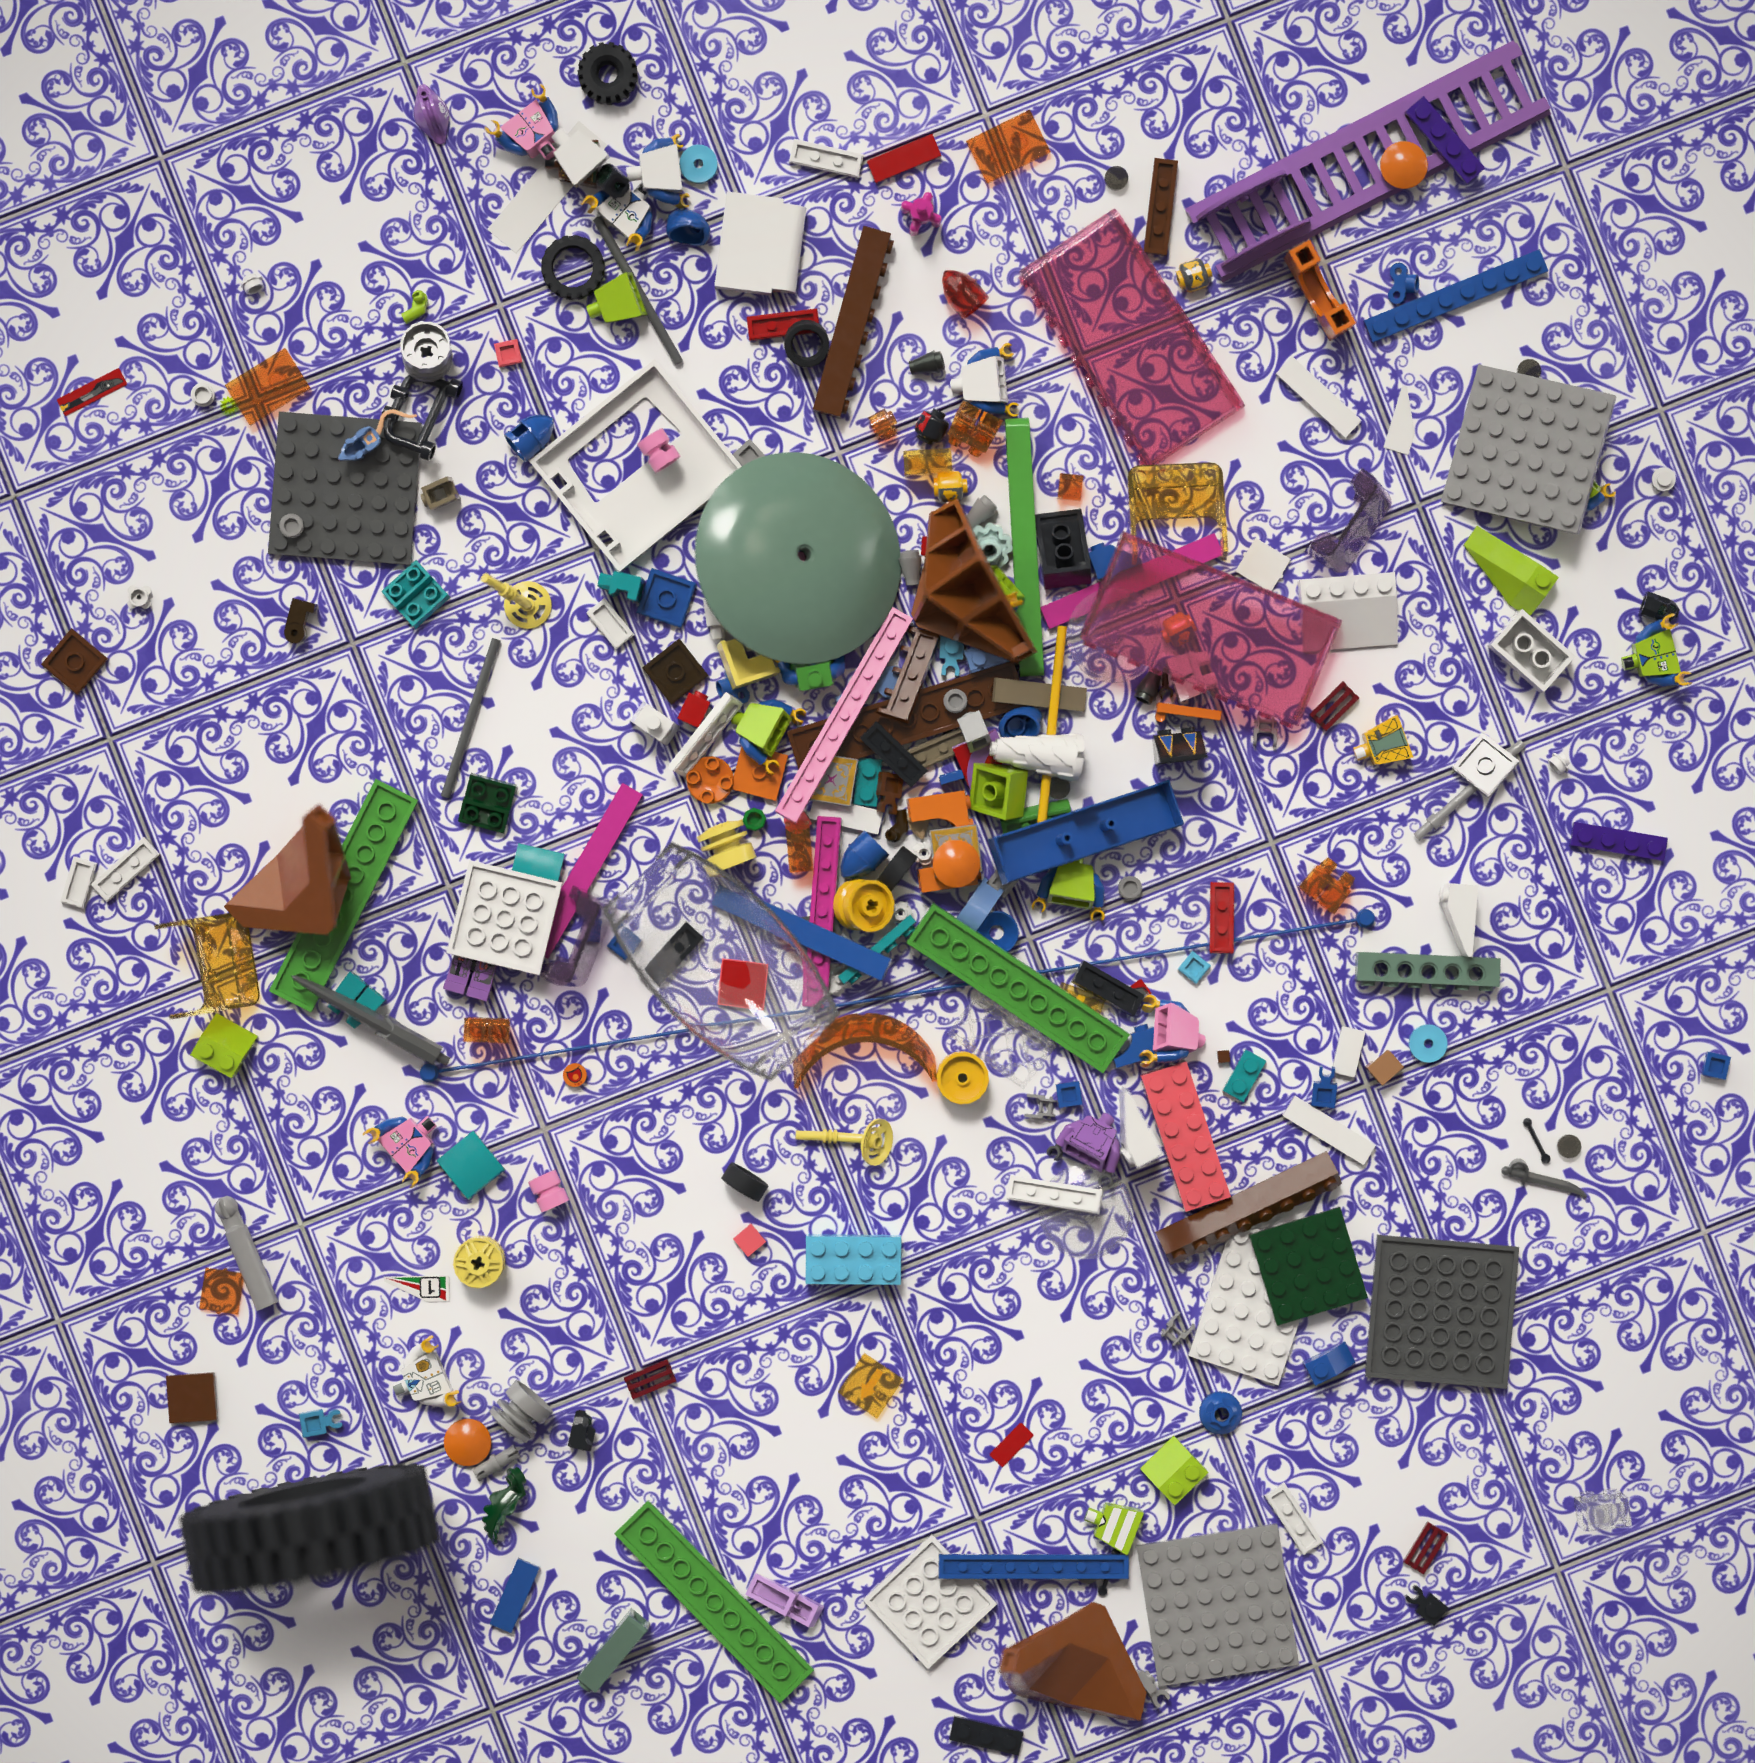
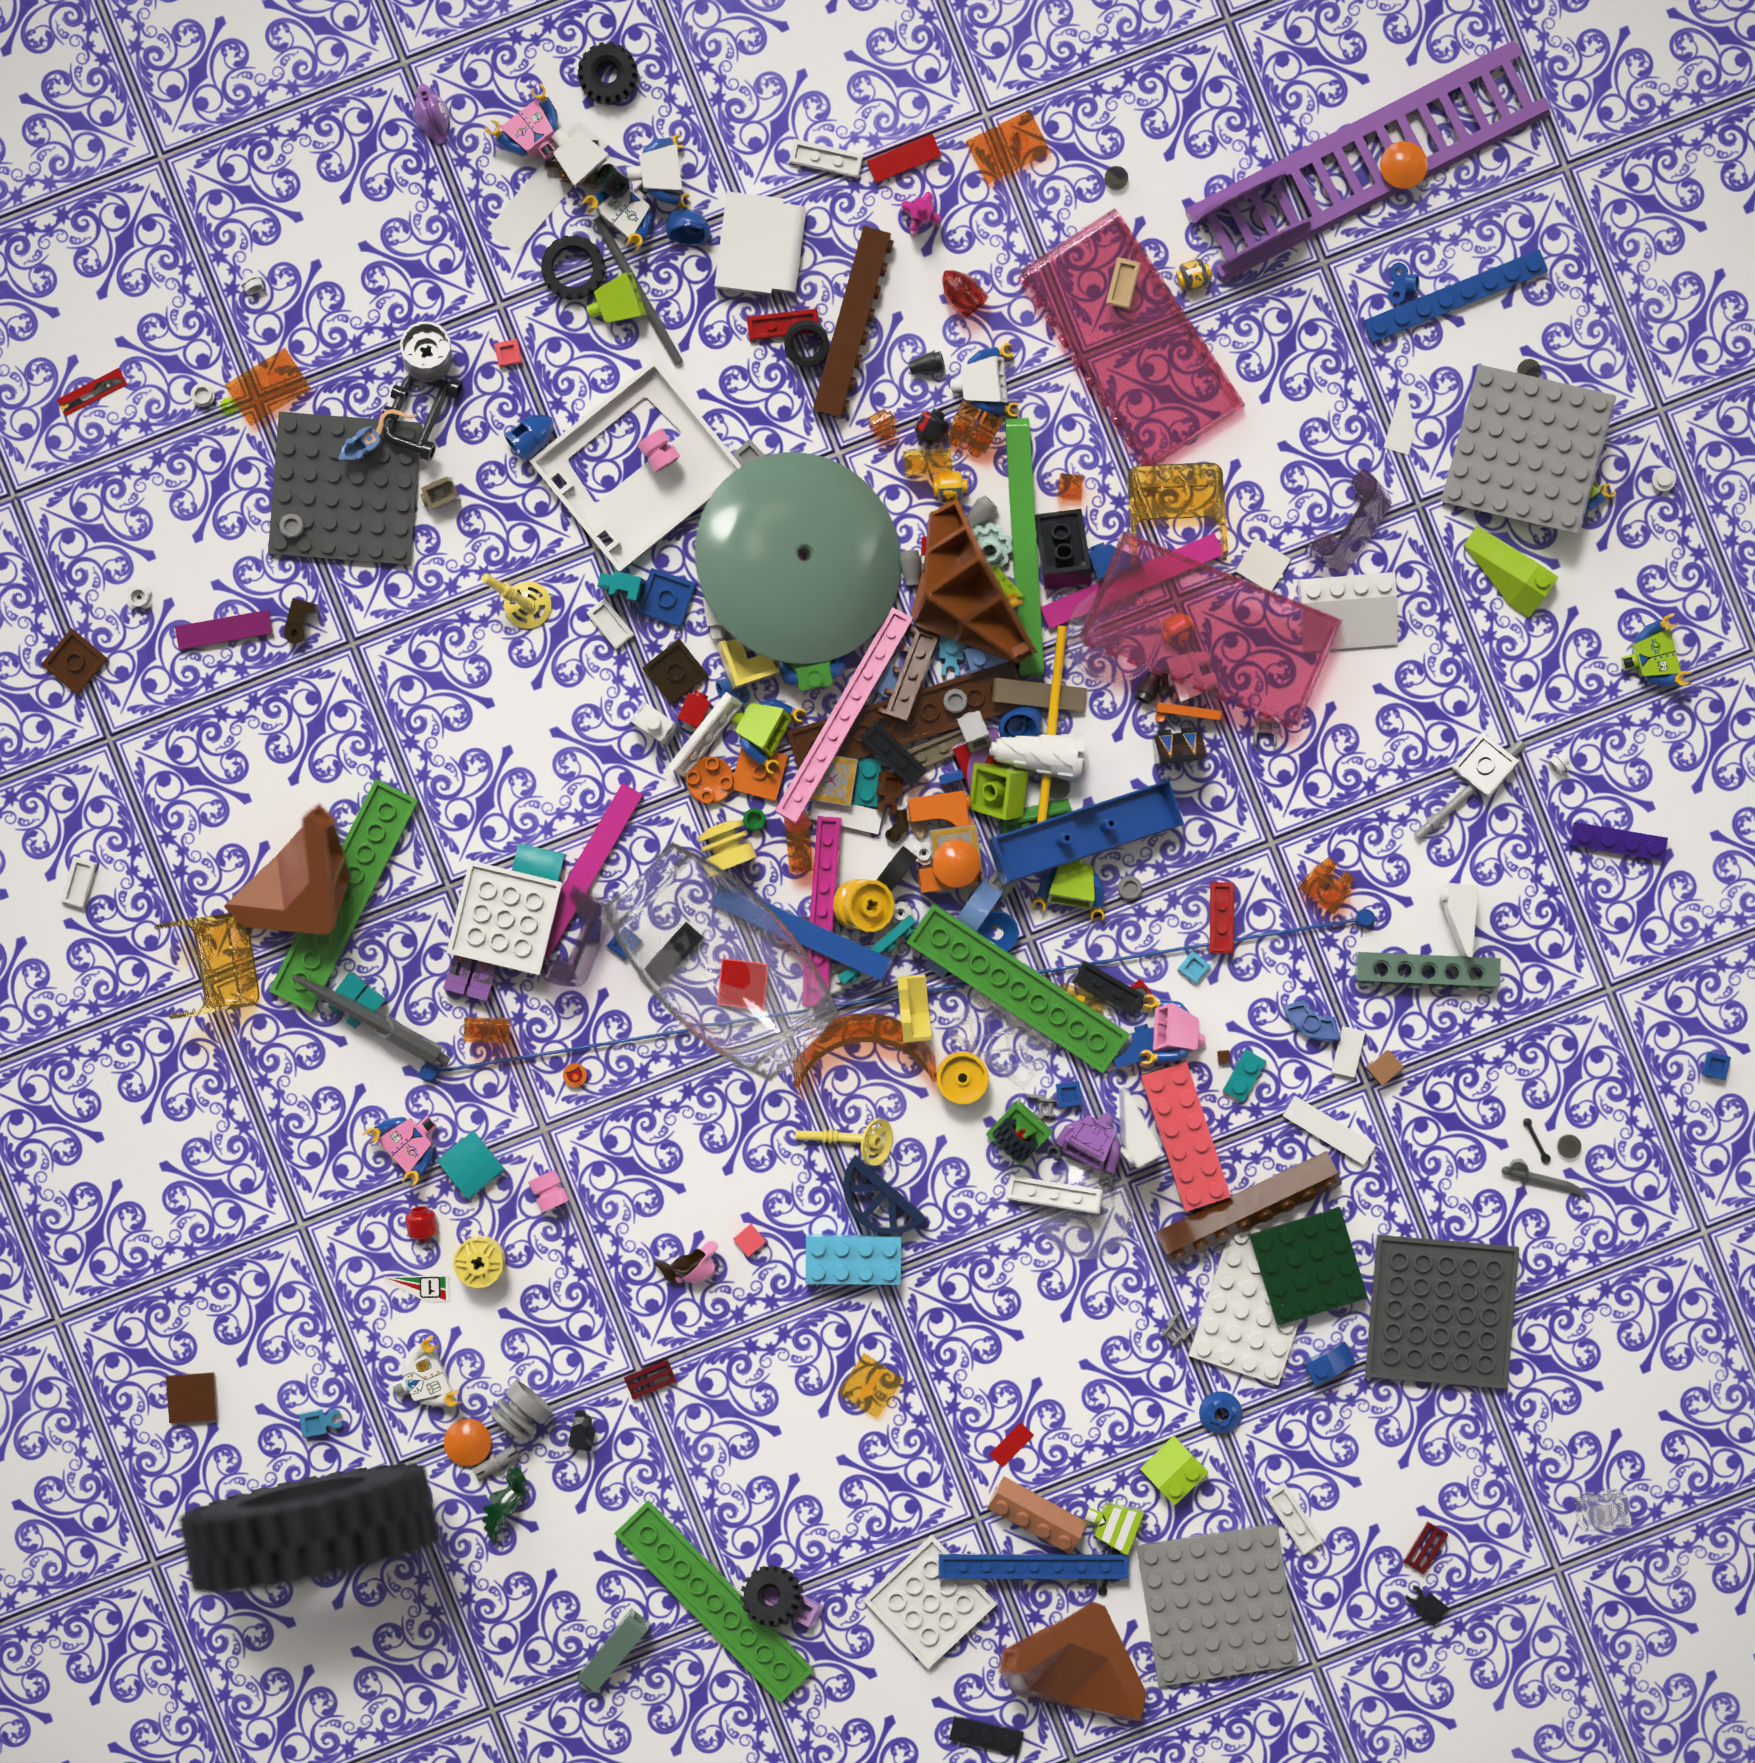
white tile [91,837,161,902] -> none
lime slope [190,1013,258,1079] -> none
clear orange piece [199,1267,244,1315] -> none
light grey piece [215,1196,279,1311] -> none
teal slope [381,560,451,629] -> none
lime arm [401,290,428,324] -> none
dark grey piece [441,638,501,798] -> none
dark green slope [458,773,517,834] -> none
blue tile [490,1558,540,1633] -> none
medium azure piece [680,145,718,184] -> none
black tyre [721,1162,769,1202] -> none
blue helmet [841,830,889,879] -> none
light grey plate [1136,1669,1170,1708] -> none
reddish brown plate [1143,158,1178,256] -> none
white tile [1276,356,1362,438] -> none
orange arch [1283,239,1356,341] -> none
dark red tile [1309,681,1360,731] -> none
blue plate [1311,1065,1337,1108] -> none
torso [1353,715,1413,765] -> none
dark purple plate [1405,96,1485,185] -> none
medium azure piece [1409,1024,1448,1063] -> none
white brick [1487,609,1576,693] -> none
black rock [1638,591,1680,622] -> none
none -> magenta tile [175,610,273,650]
none -> red head [405,1206,438,1243]
none -> hair [654,1241,718,1285]
none -> black tyre [740,1565,804,1627]
none -> dark blue window [843,1154,927,1234]
none -> light yellow panel [897,974,932,1043]
none -> plate [986,1100,1053,1166]
none -> nougat brick [987,1476,1086,1554]
none -> tan tile [1106,257,1140,310]
none -> tile [1282,1000,1341,1042]

